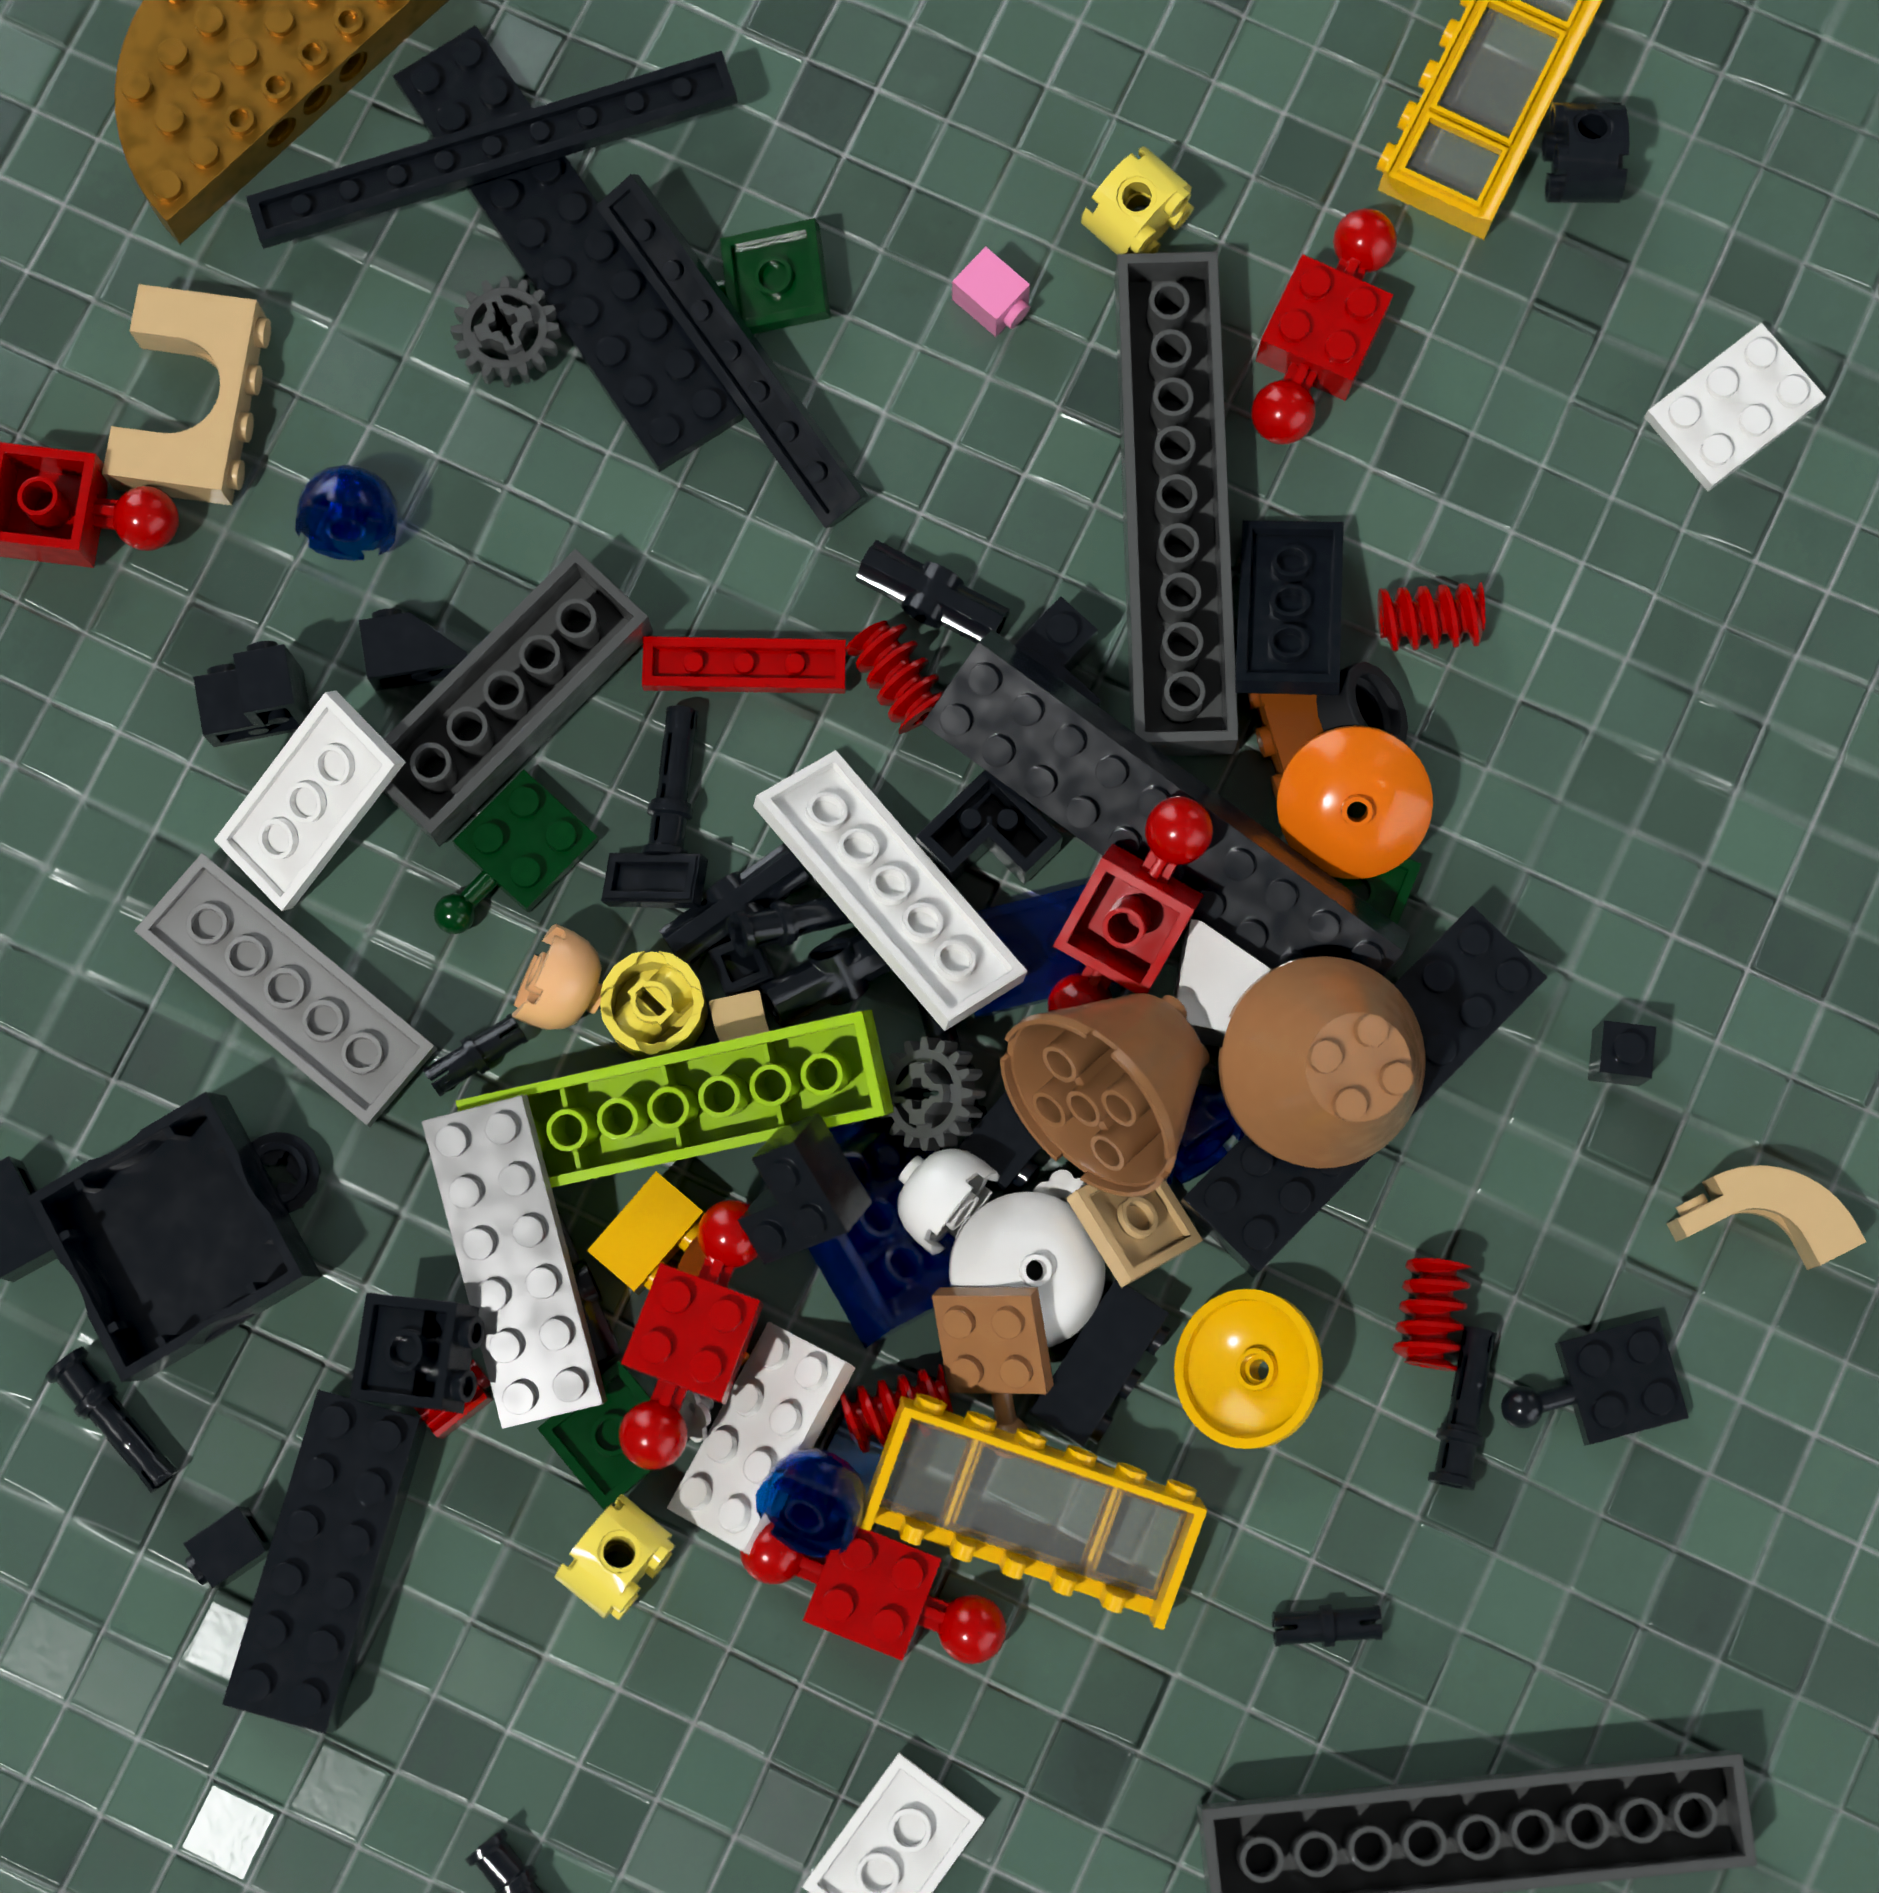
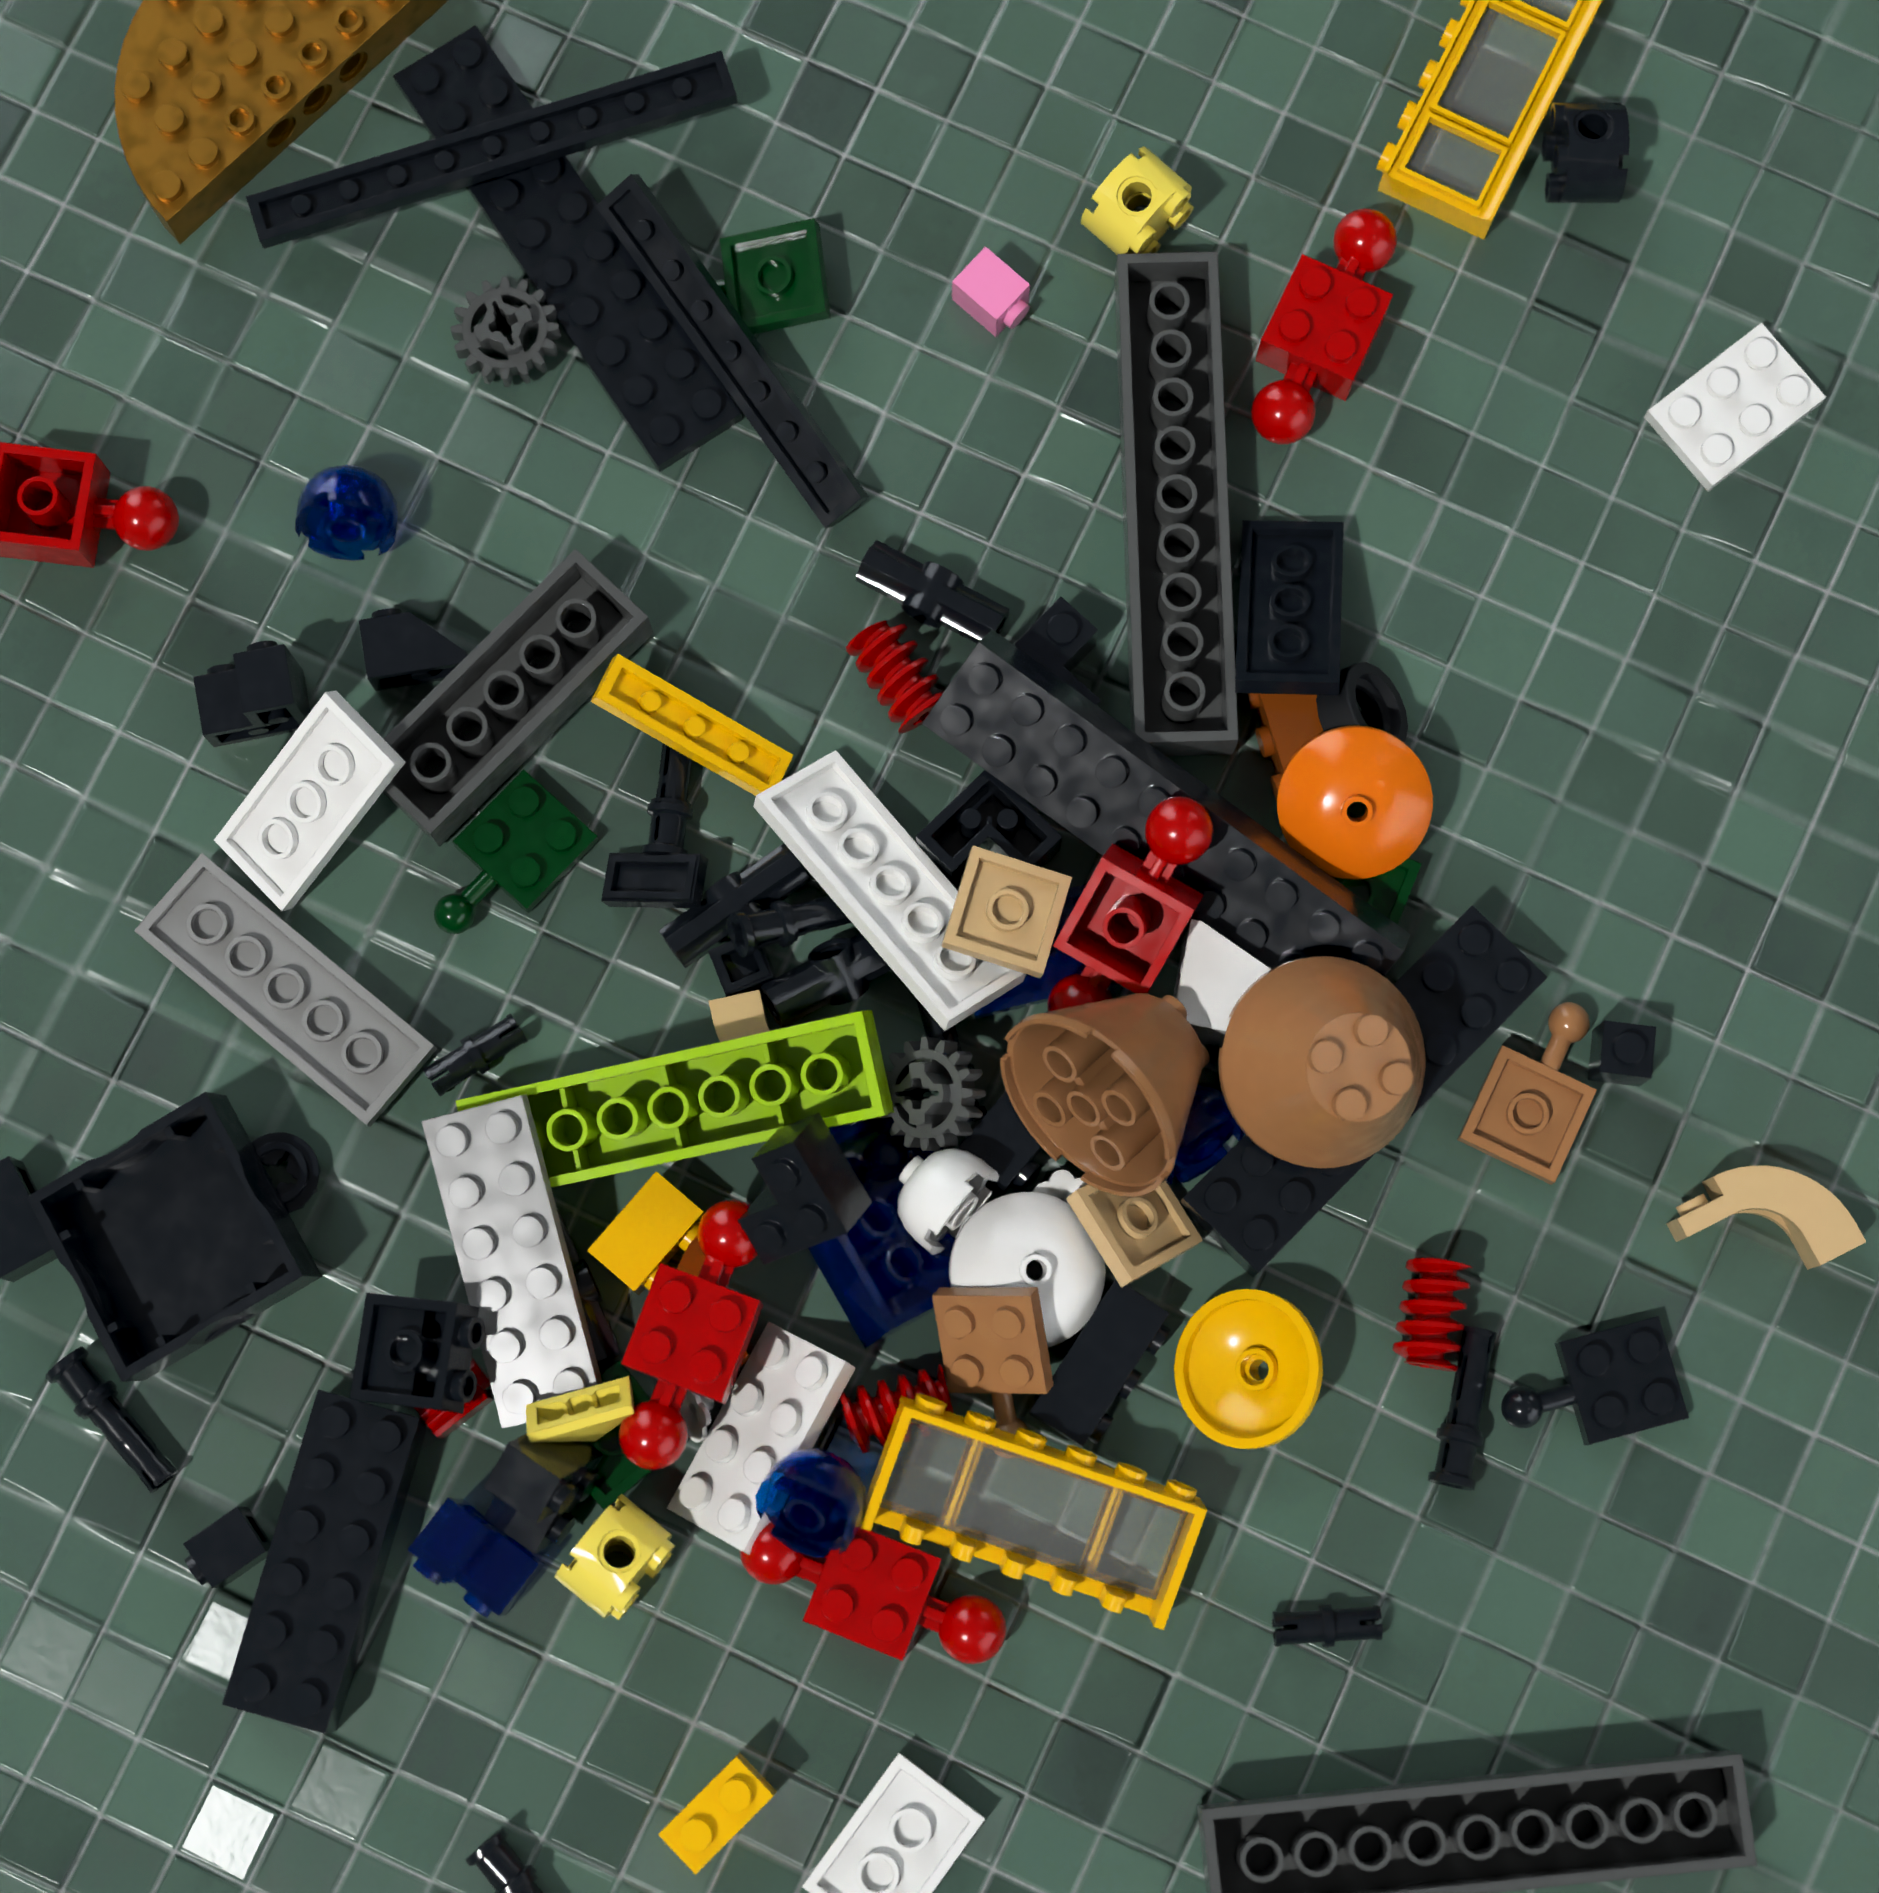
tan arch [102,284,271,505] -> none
light nougat cylinder [512,924,602,1030] -> none
light yellow brick [600,951,708,1059] -> none
red plate [642,636,846,694] -> none
red piece [1377,582,1486,652] -> none
none -> clear blue brick [407,1497,545,1618]
none -> black brick [484,1433,604,1554]
none -> light yellow slope [526,1376,634,1443]
none -> yellow plate [590,654,793,796]
none -> yellow brick [658,1753,777,1875]
none -> tan plate [941,845,1072,979]
none -> medium nougat plate [1457,1002,1597,1185]

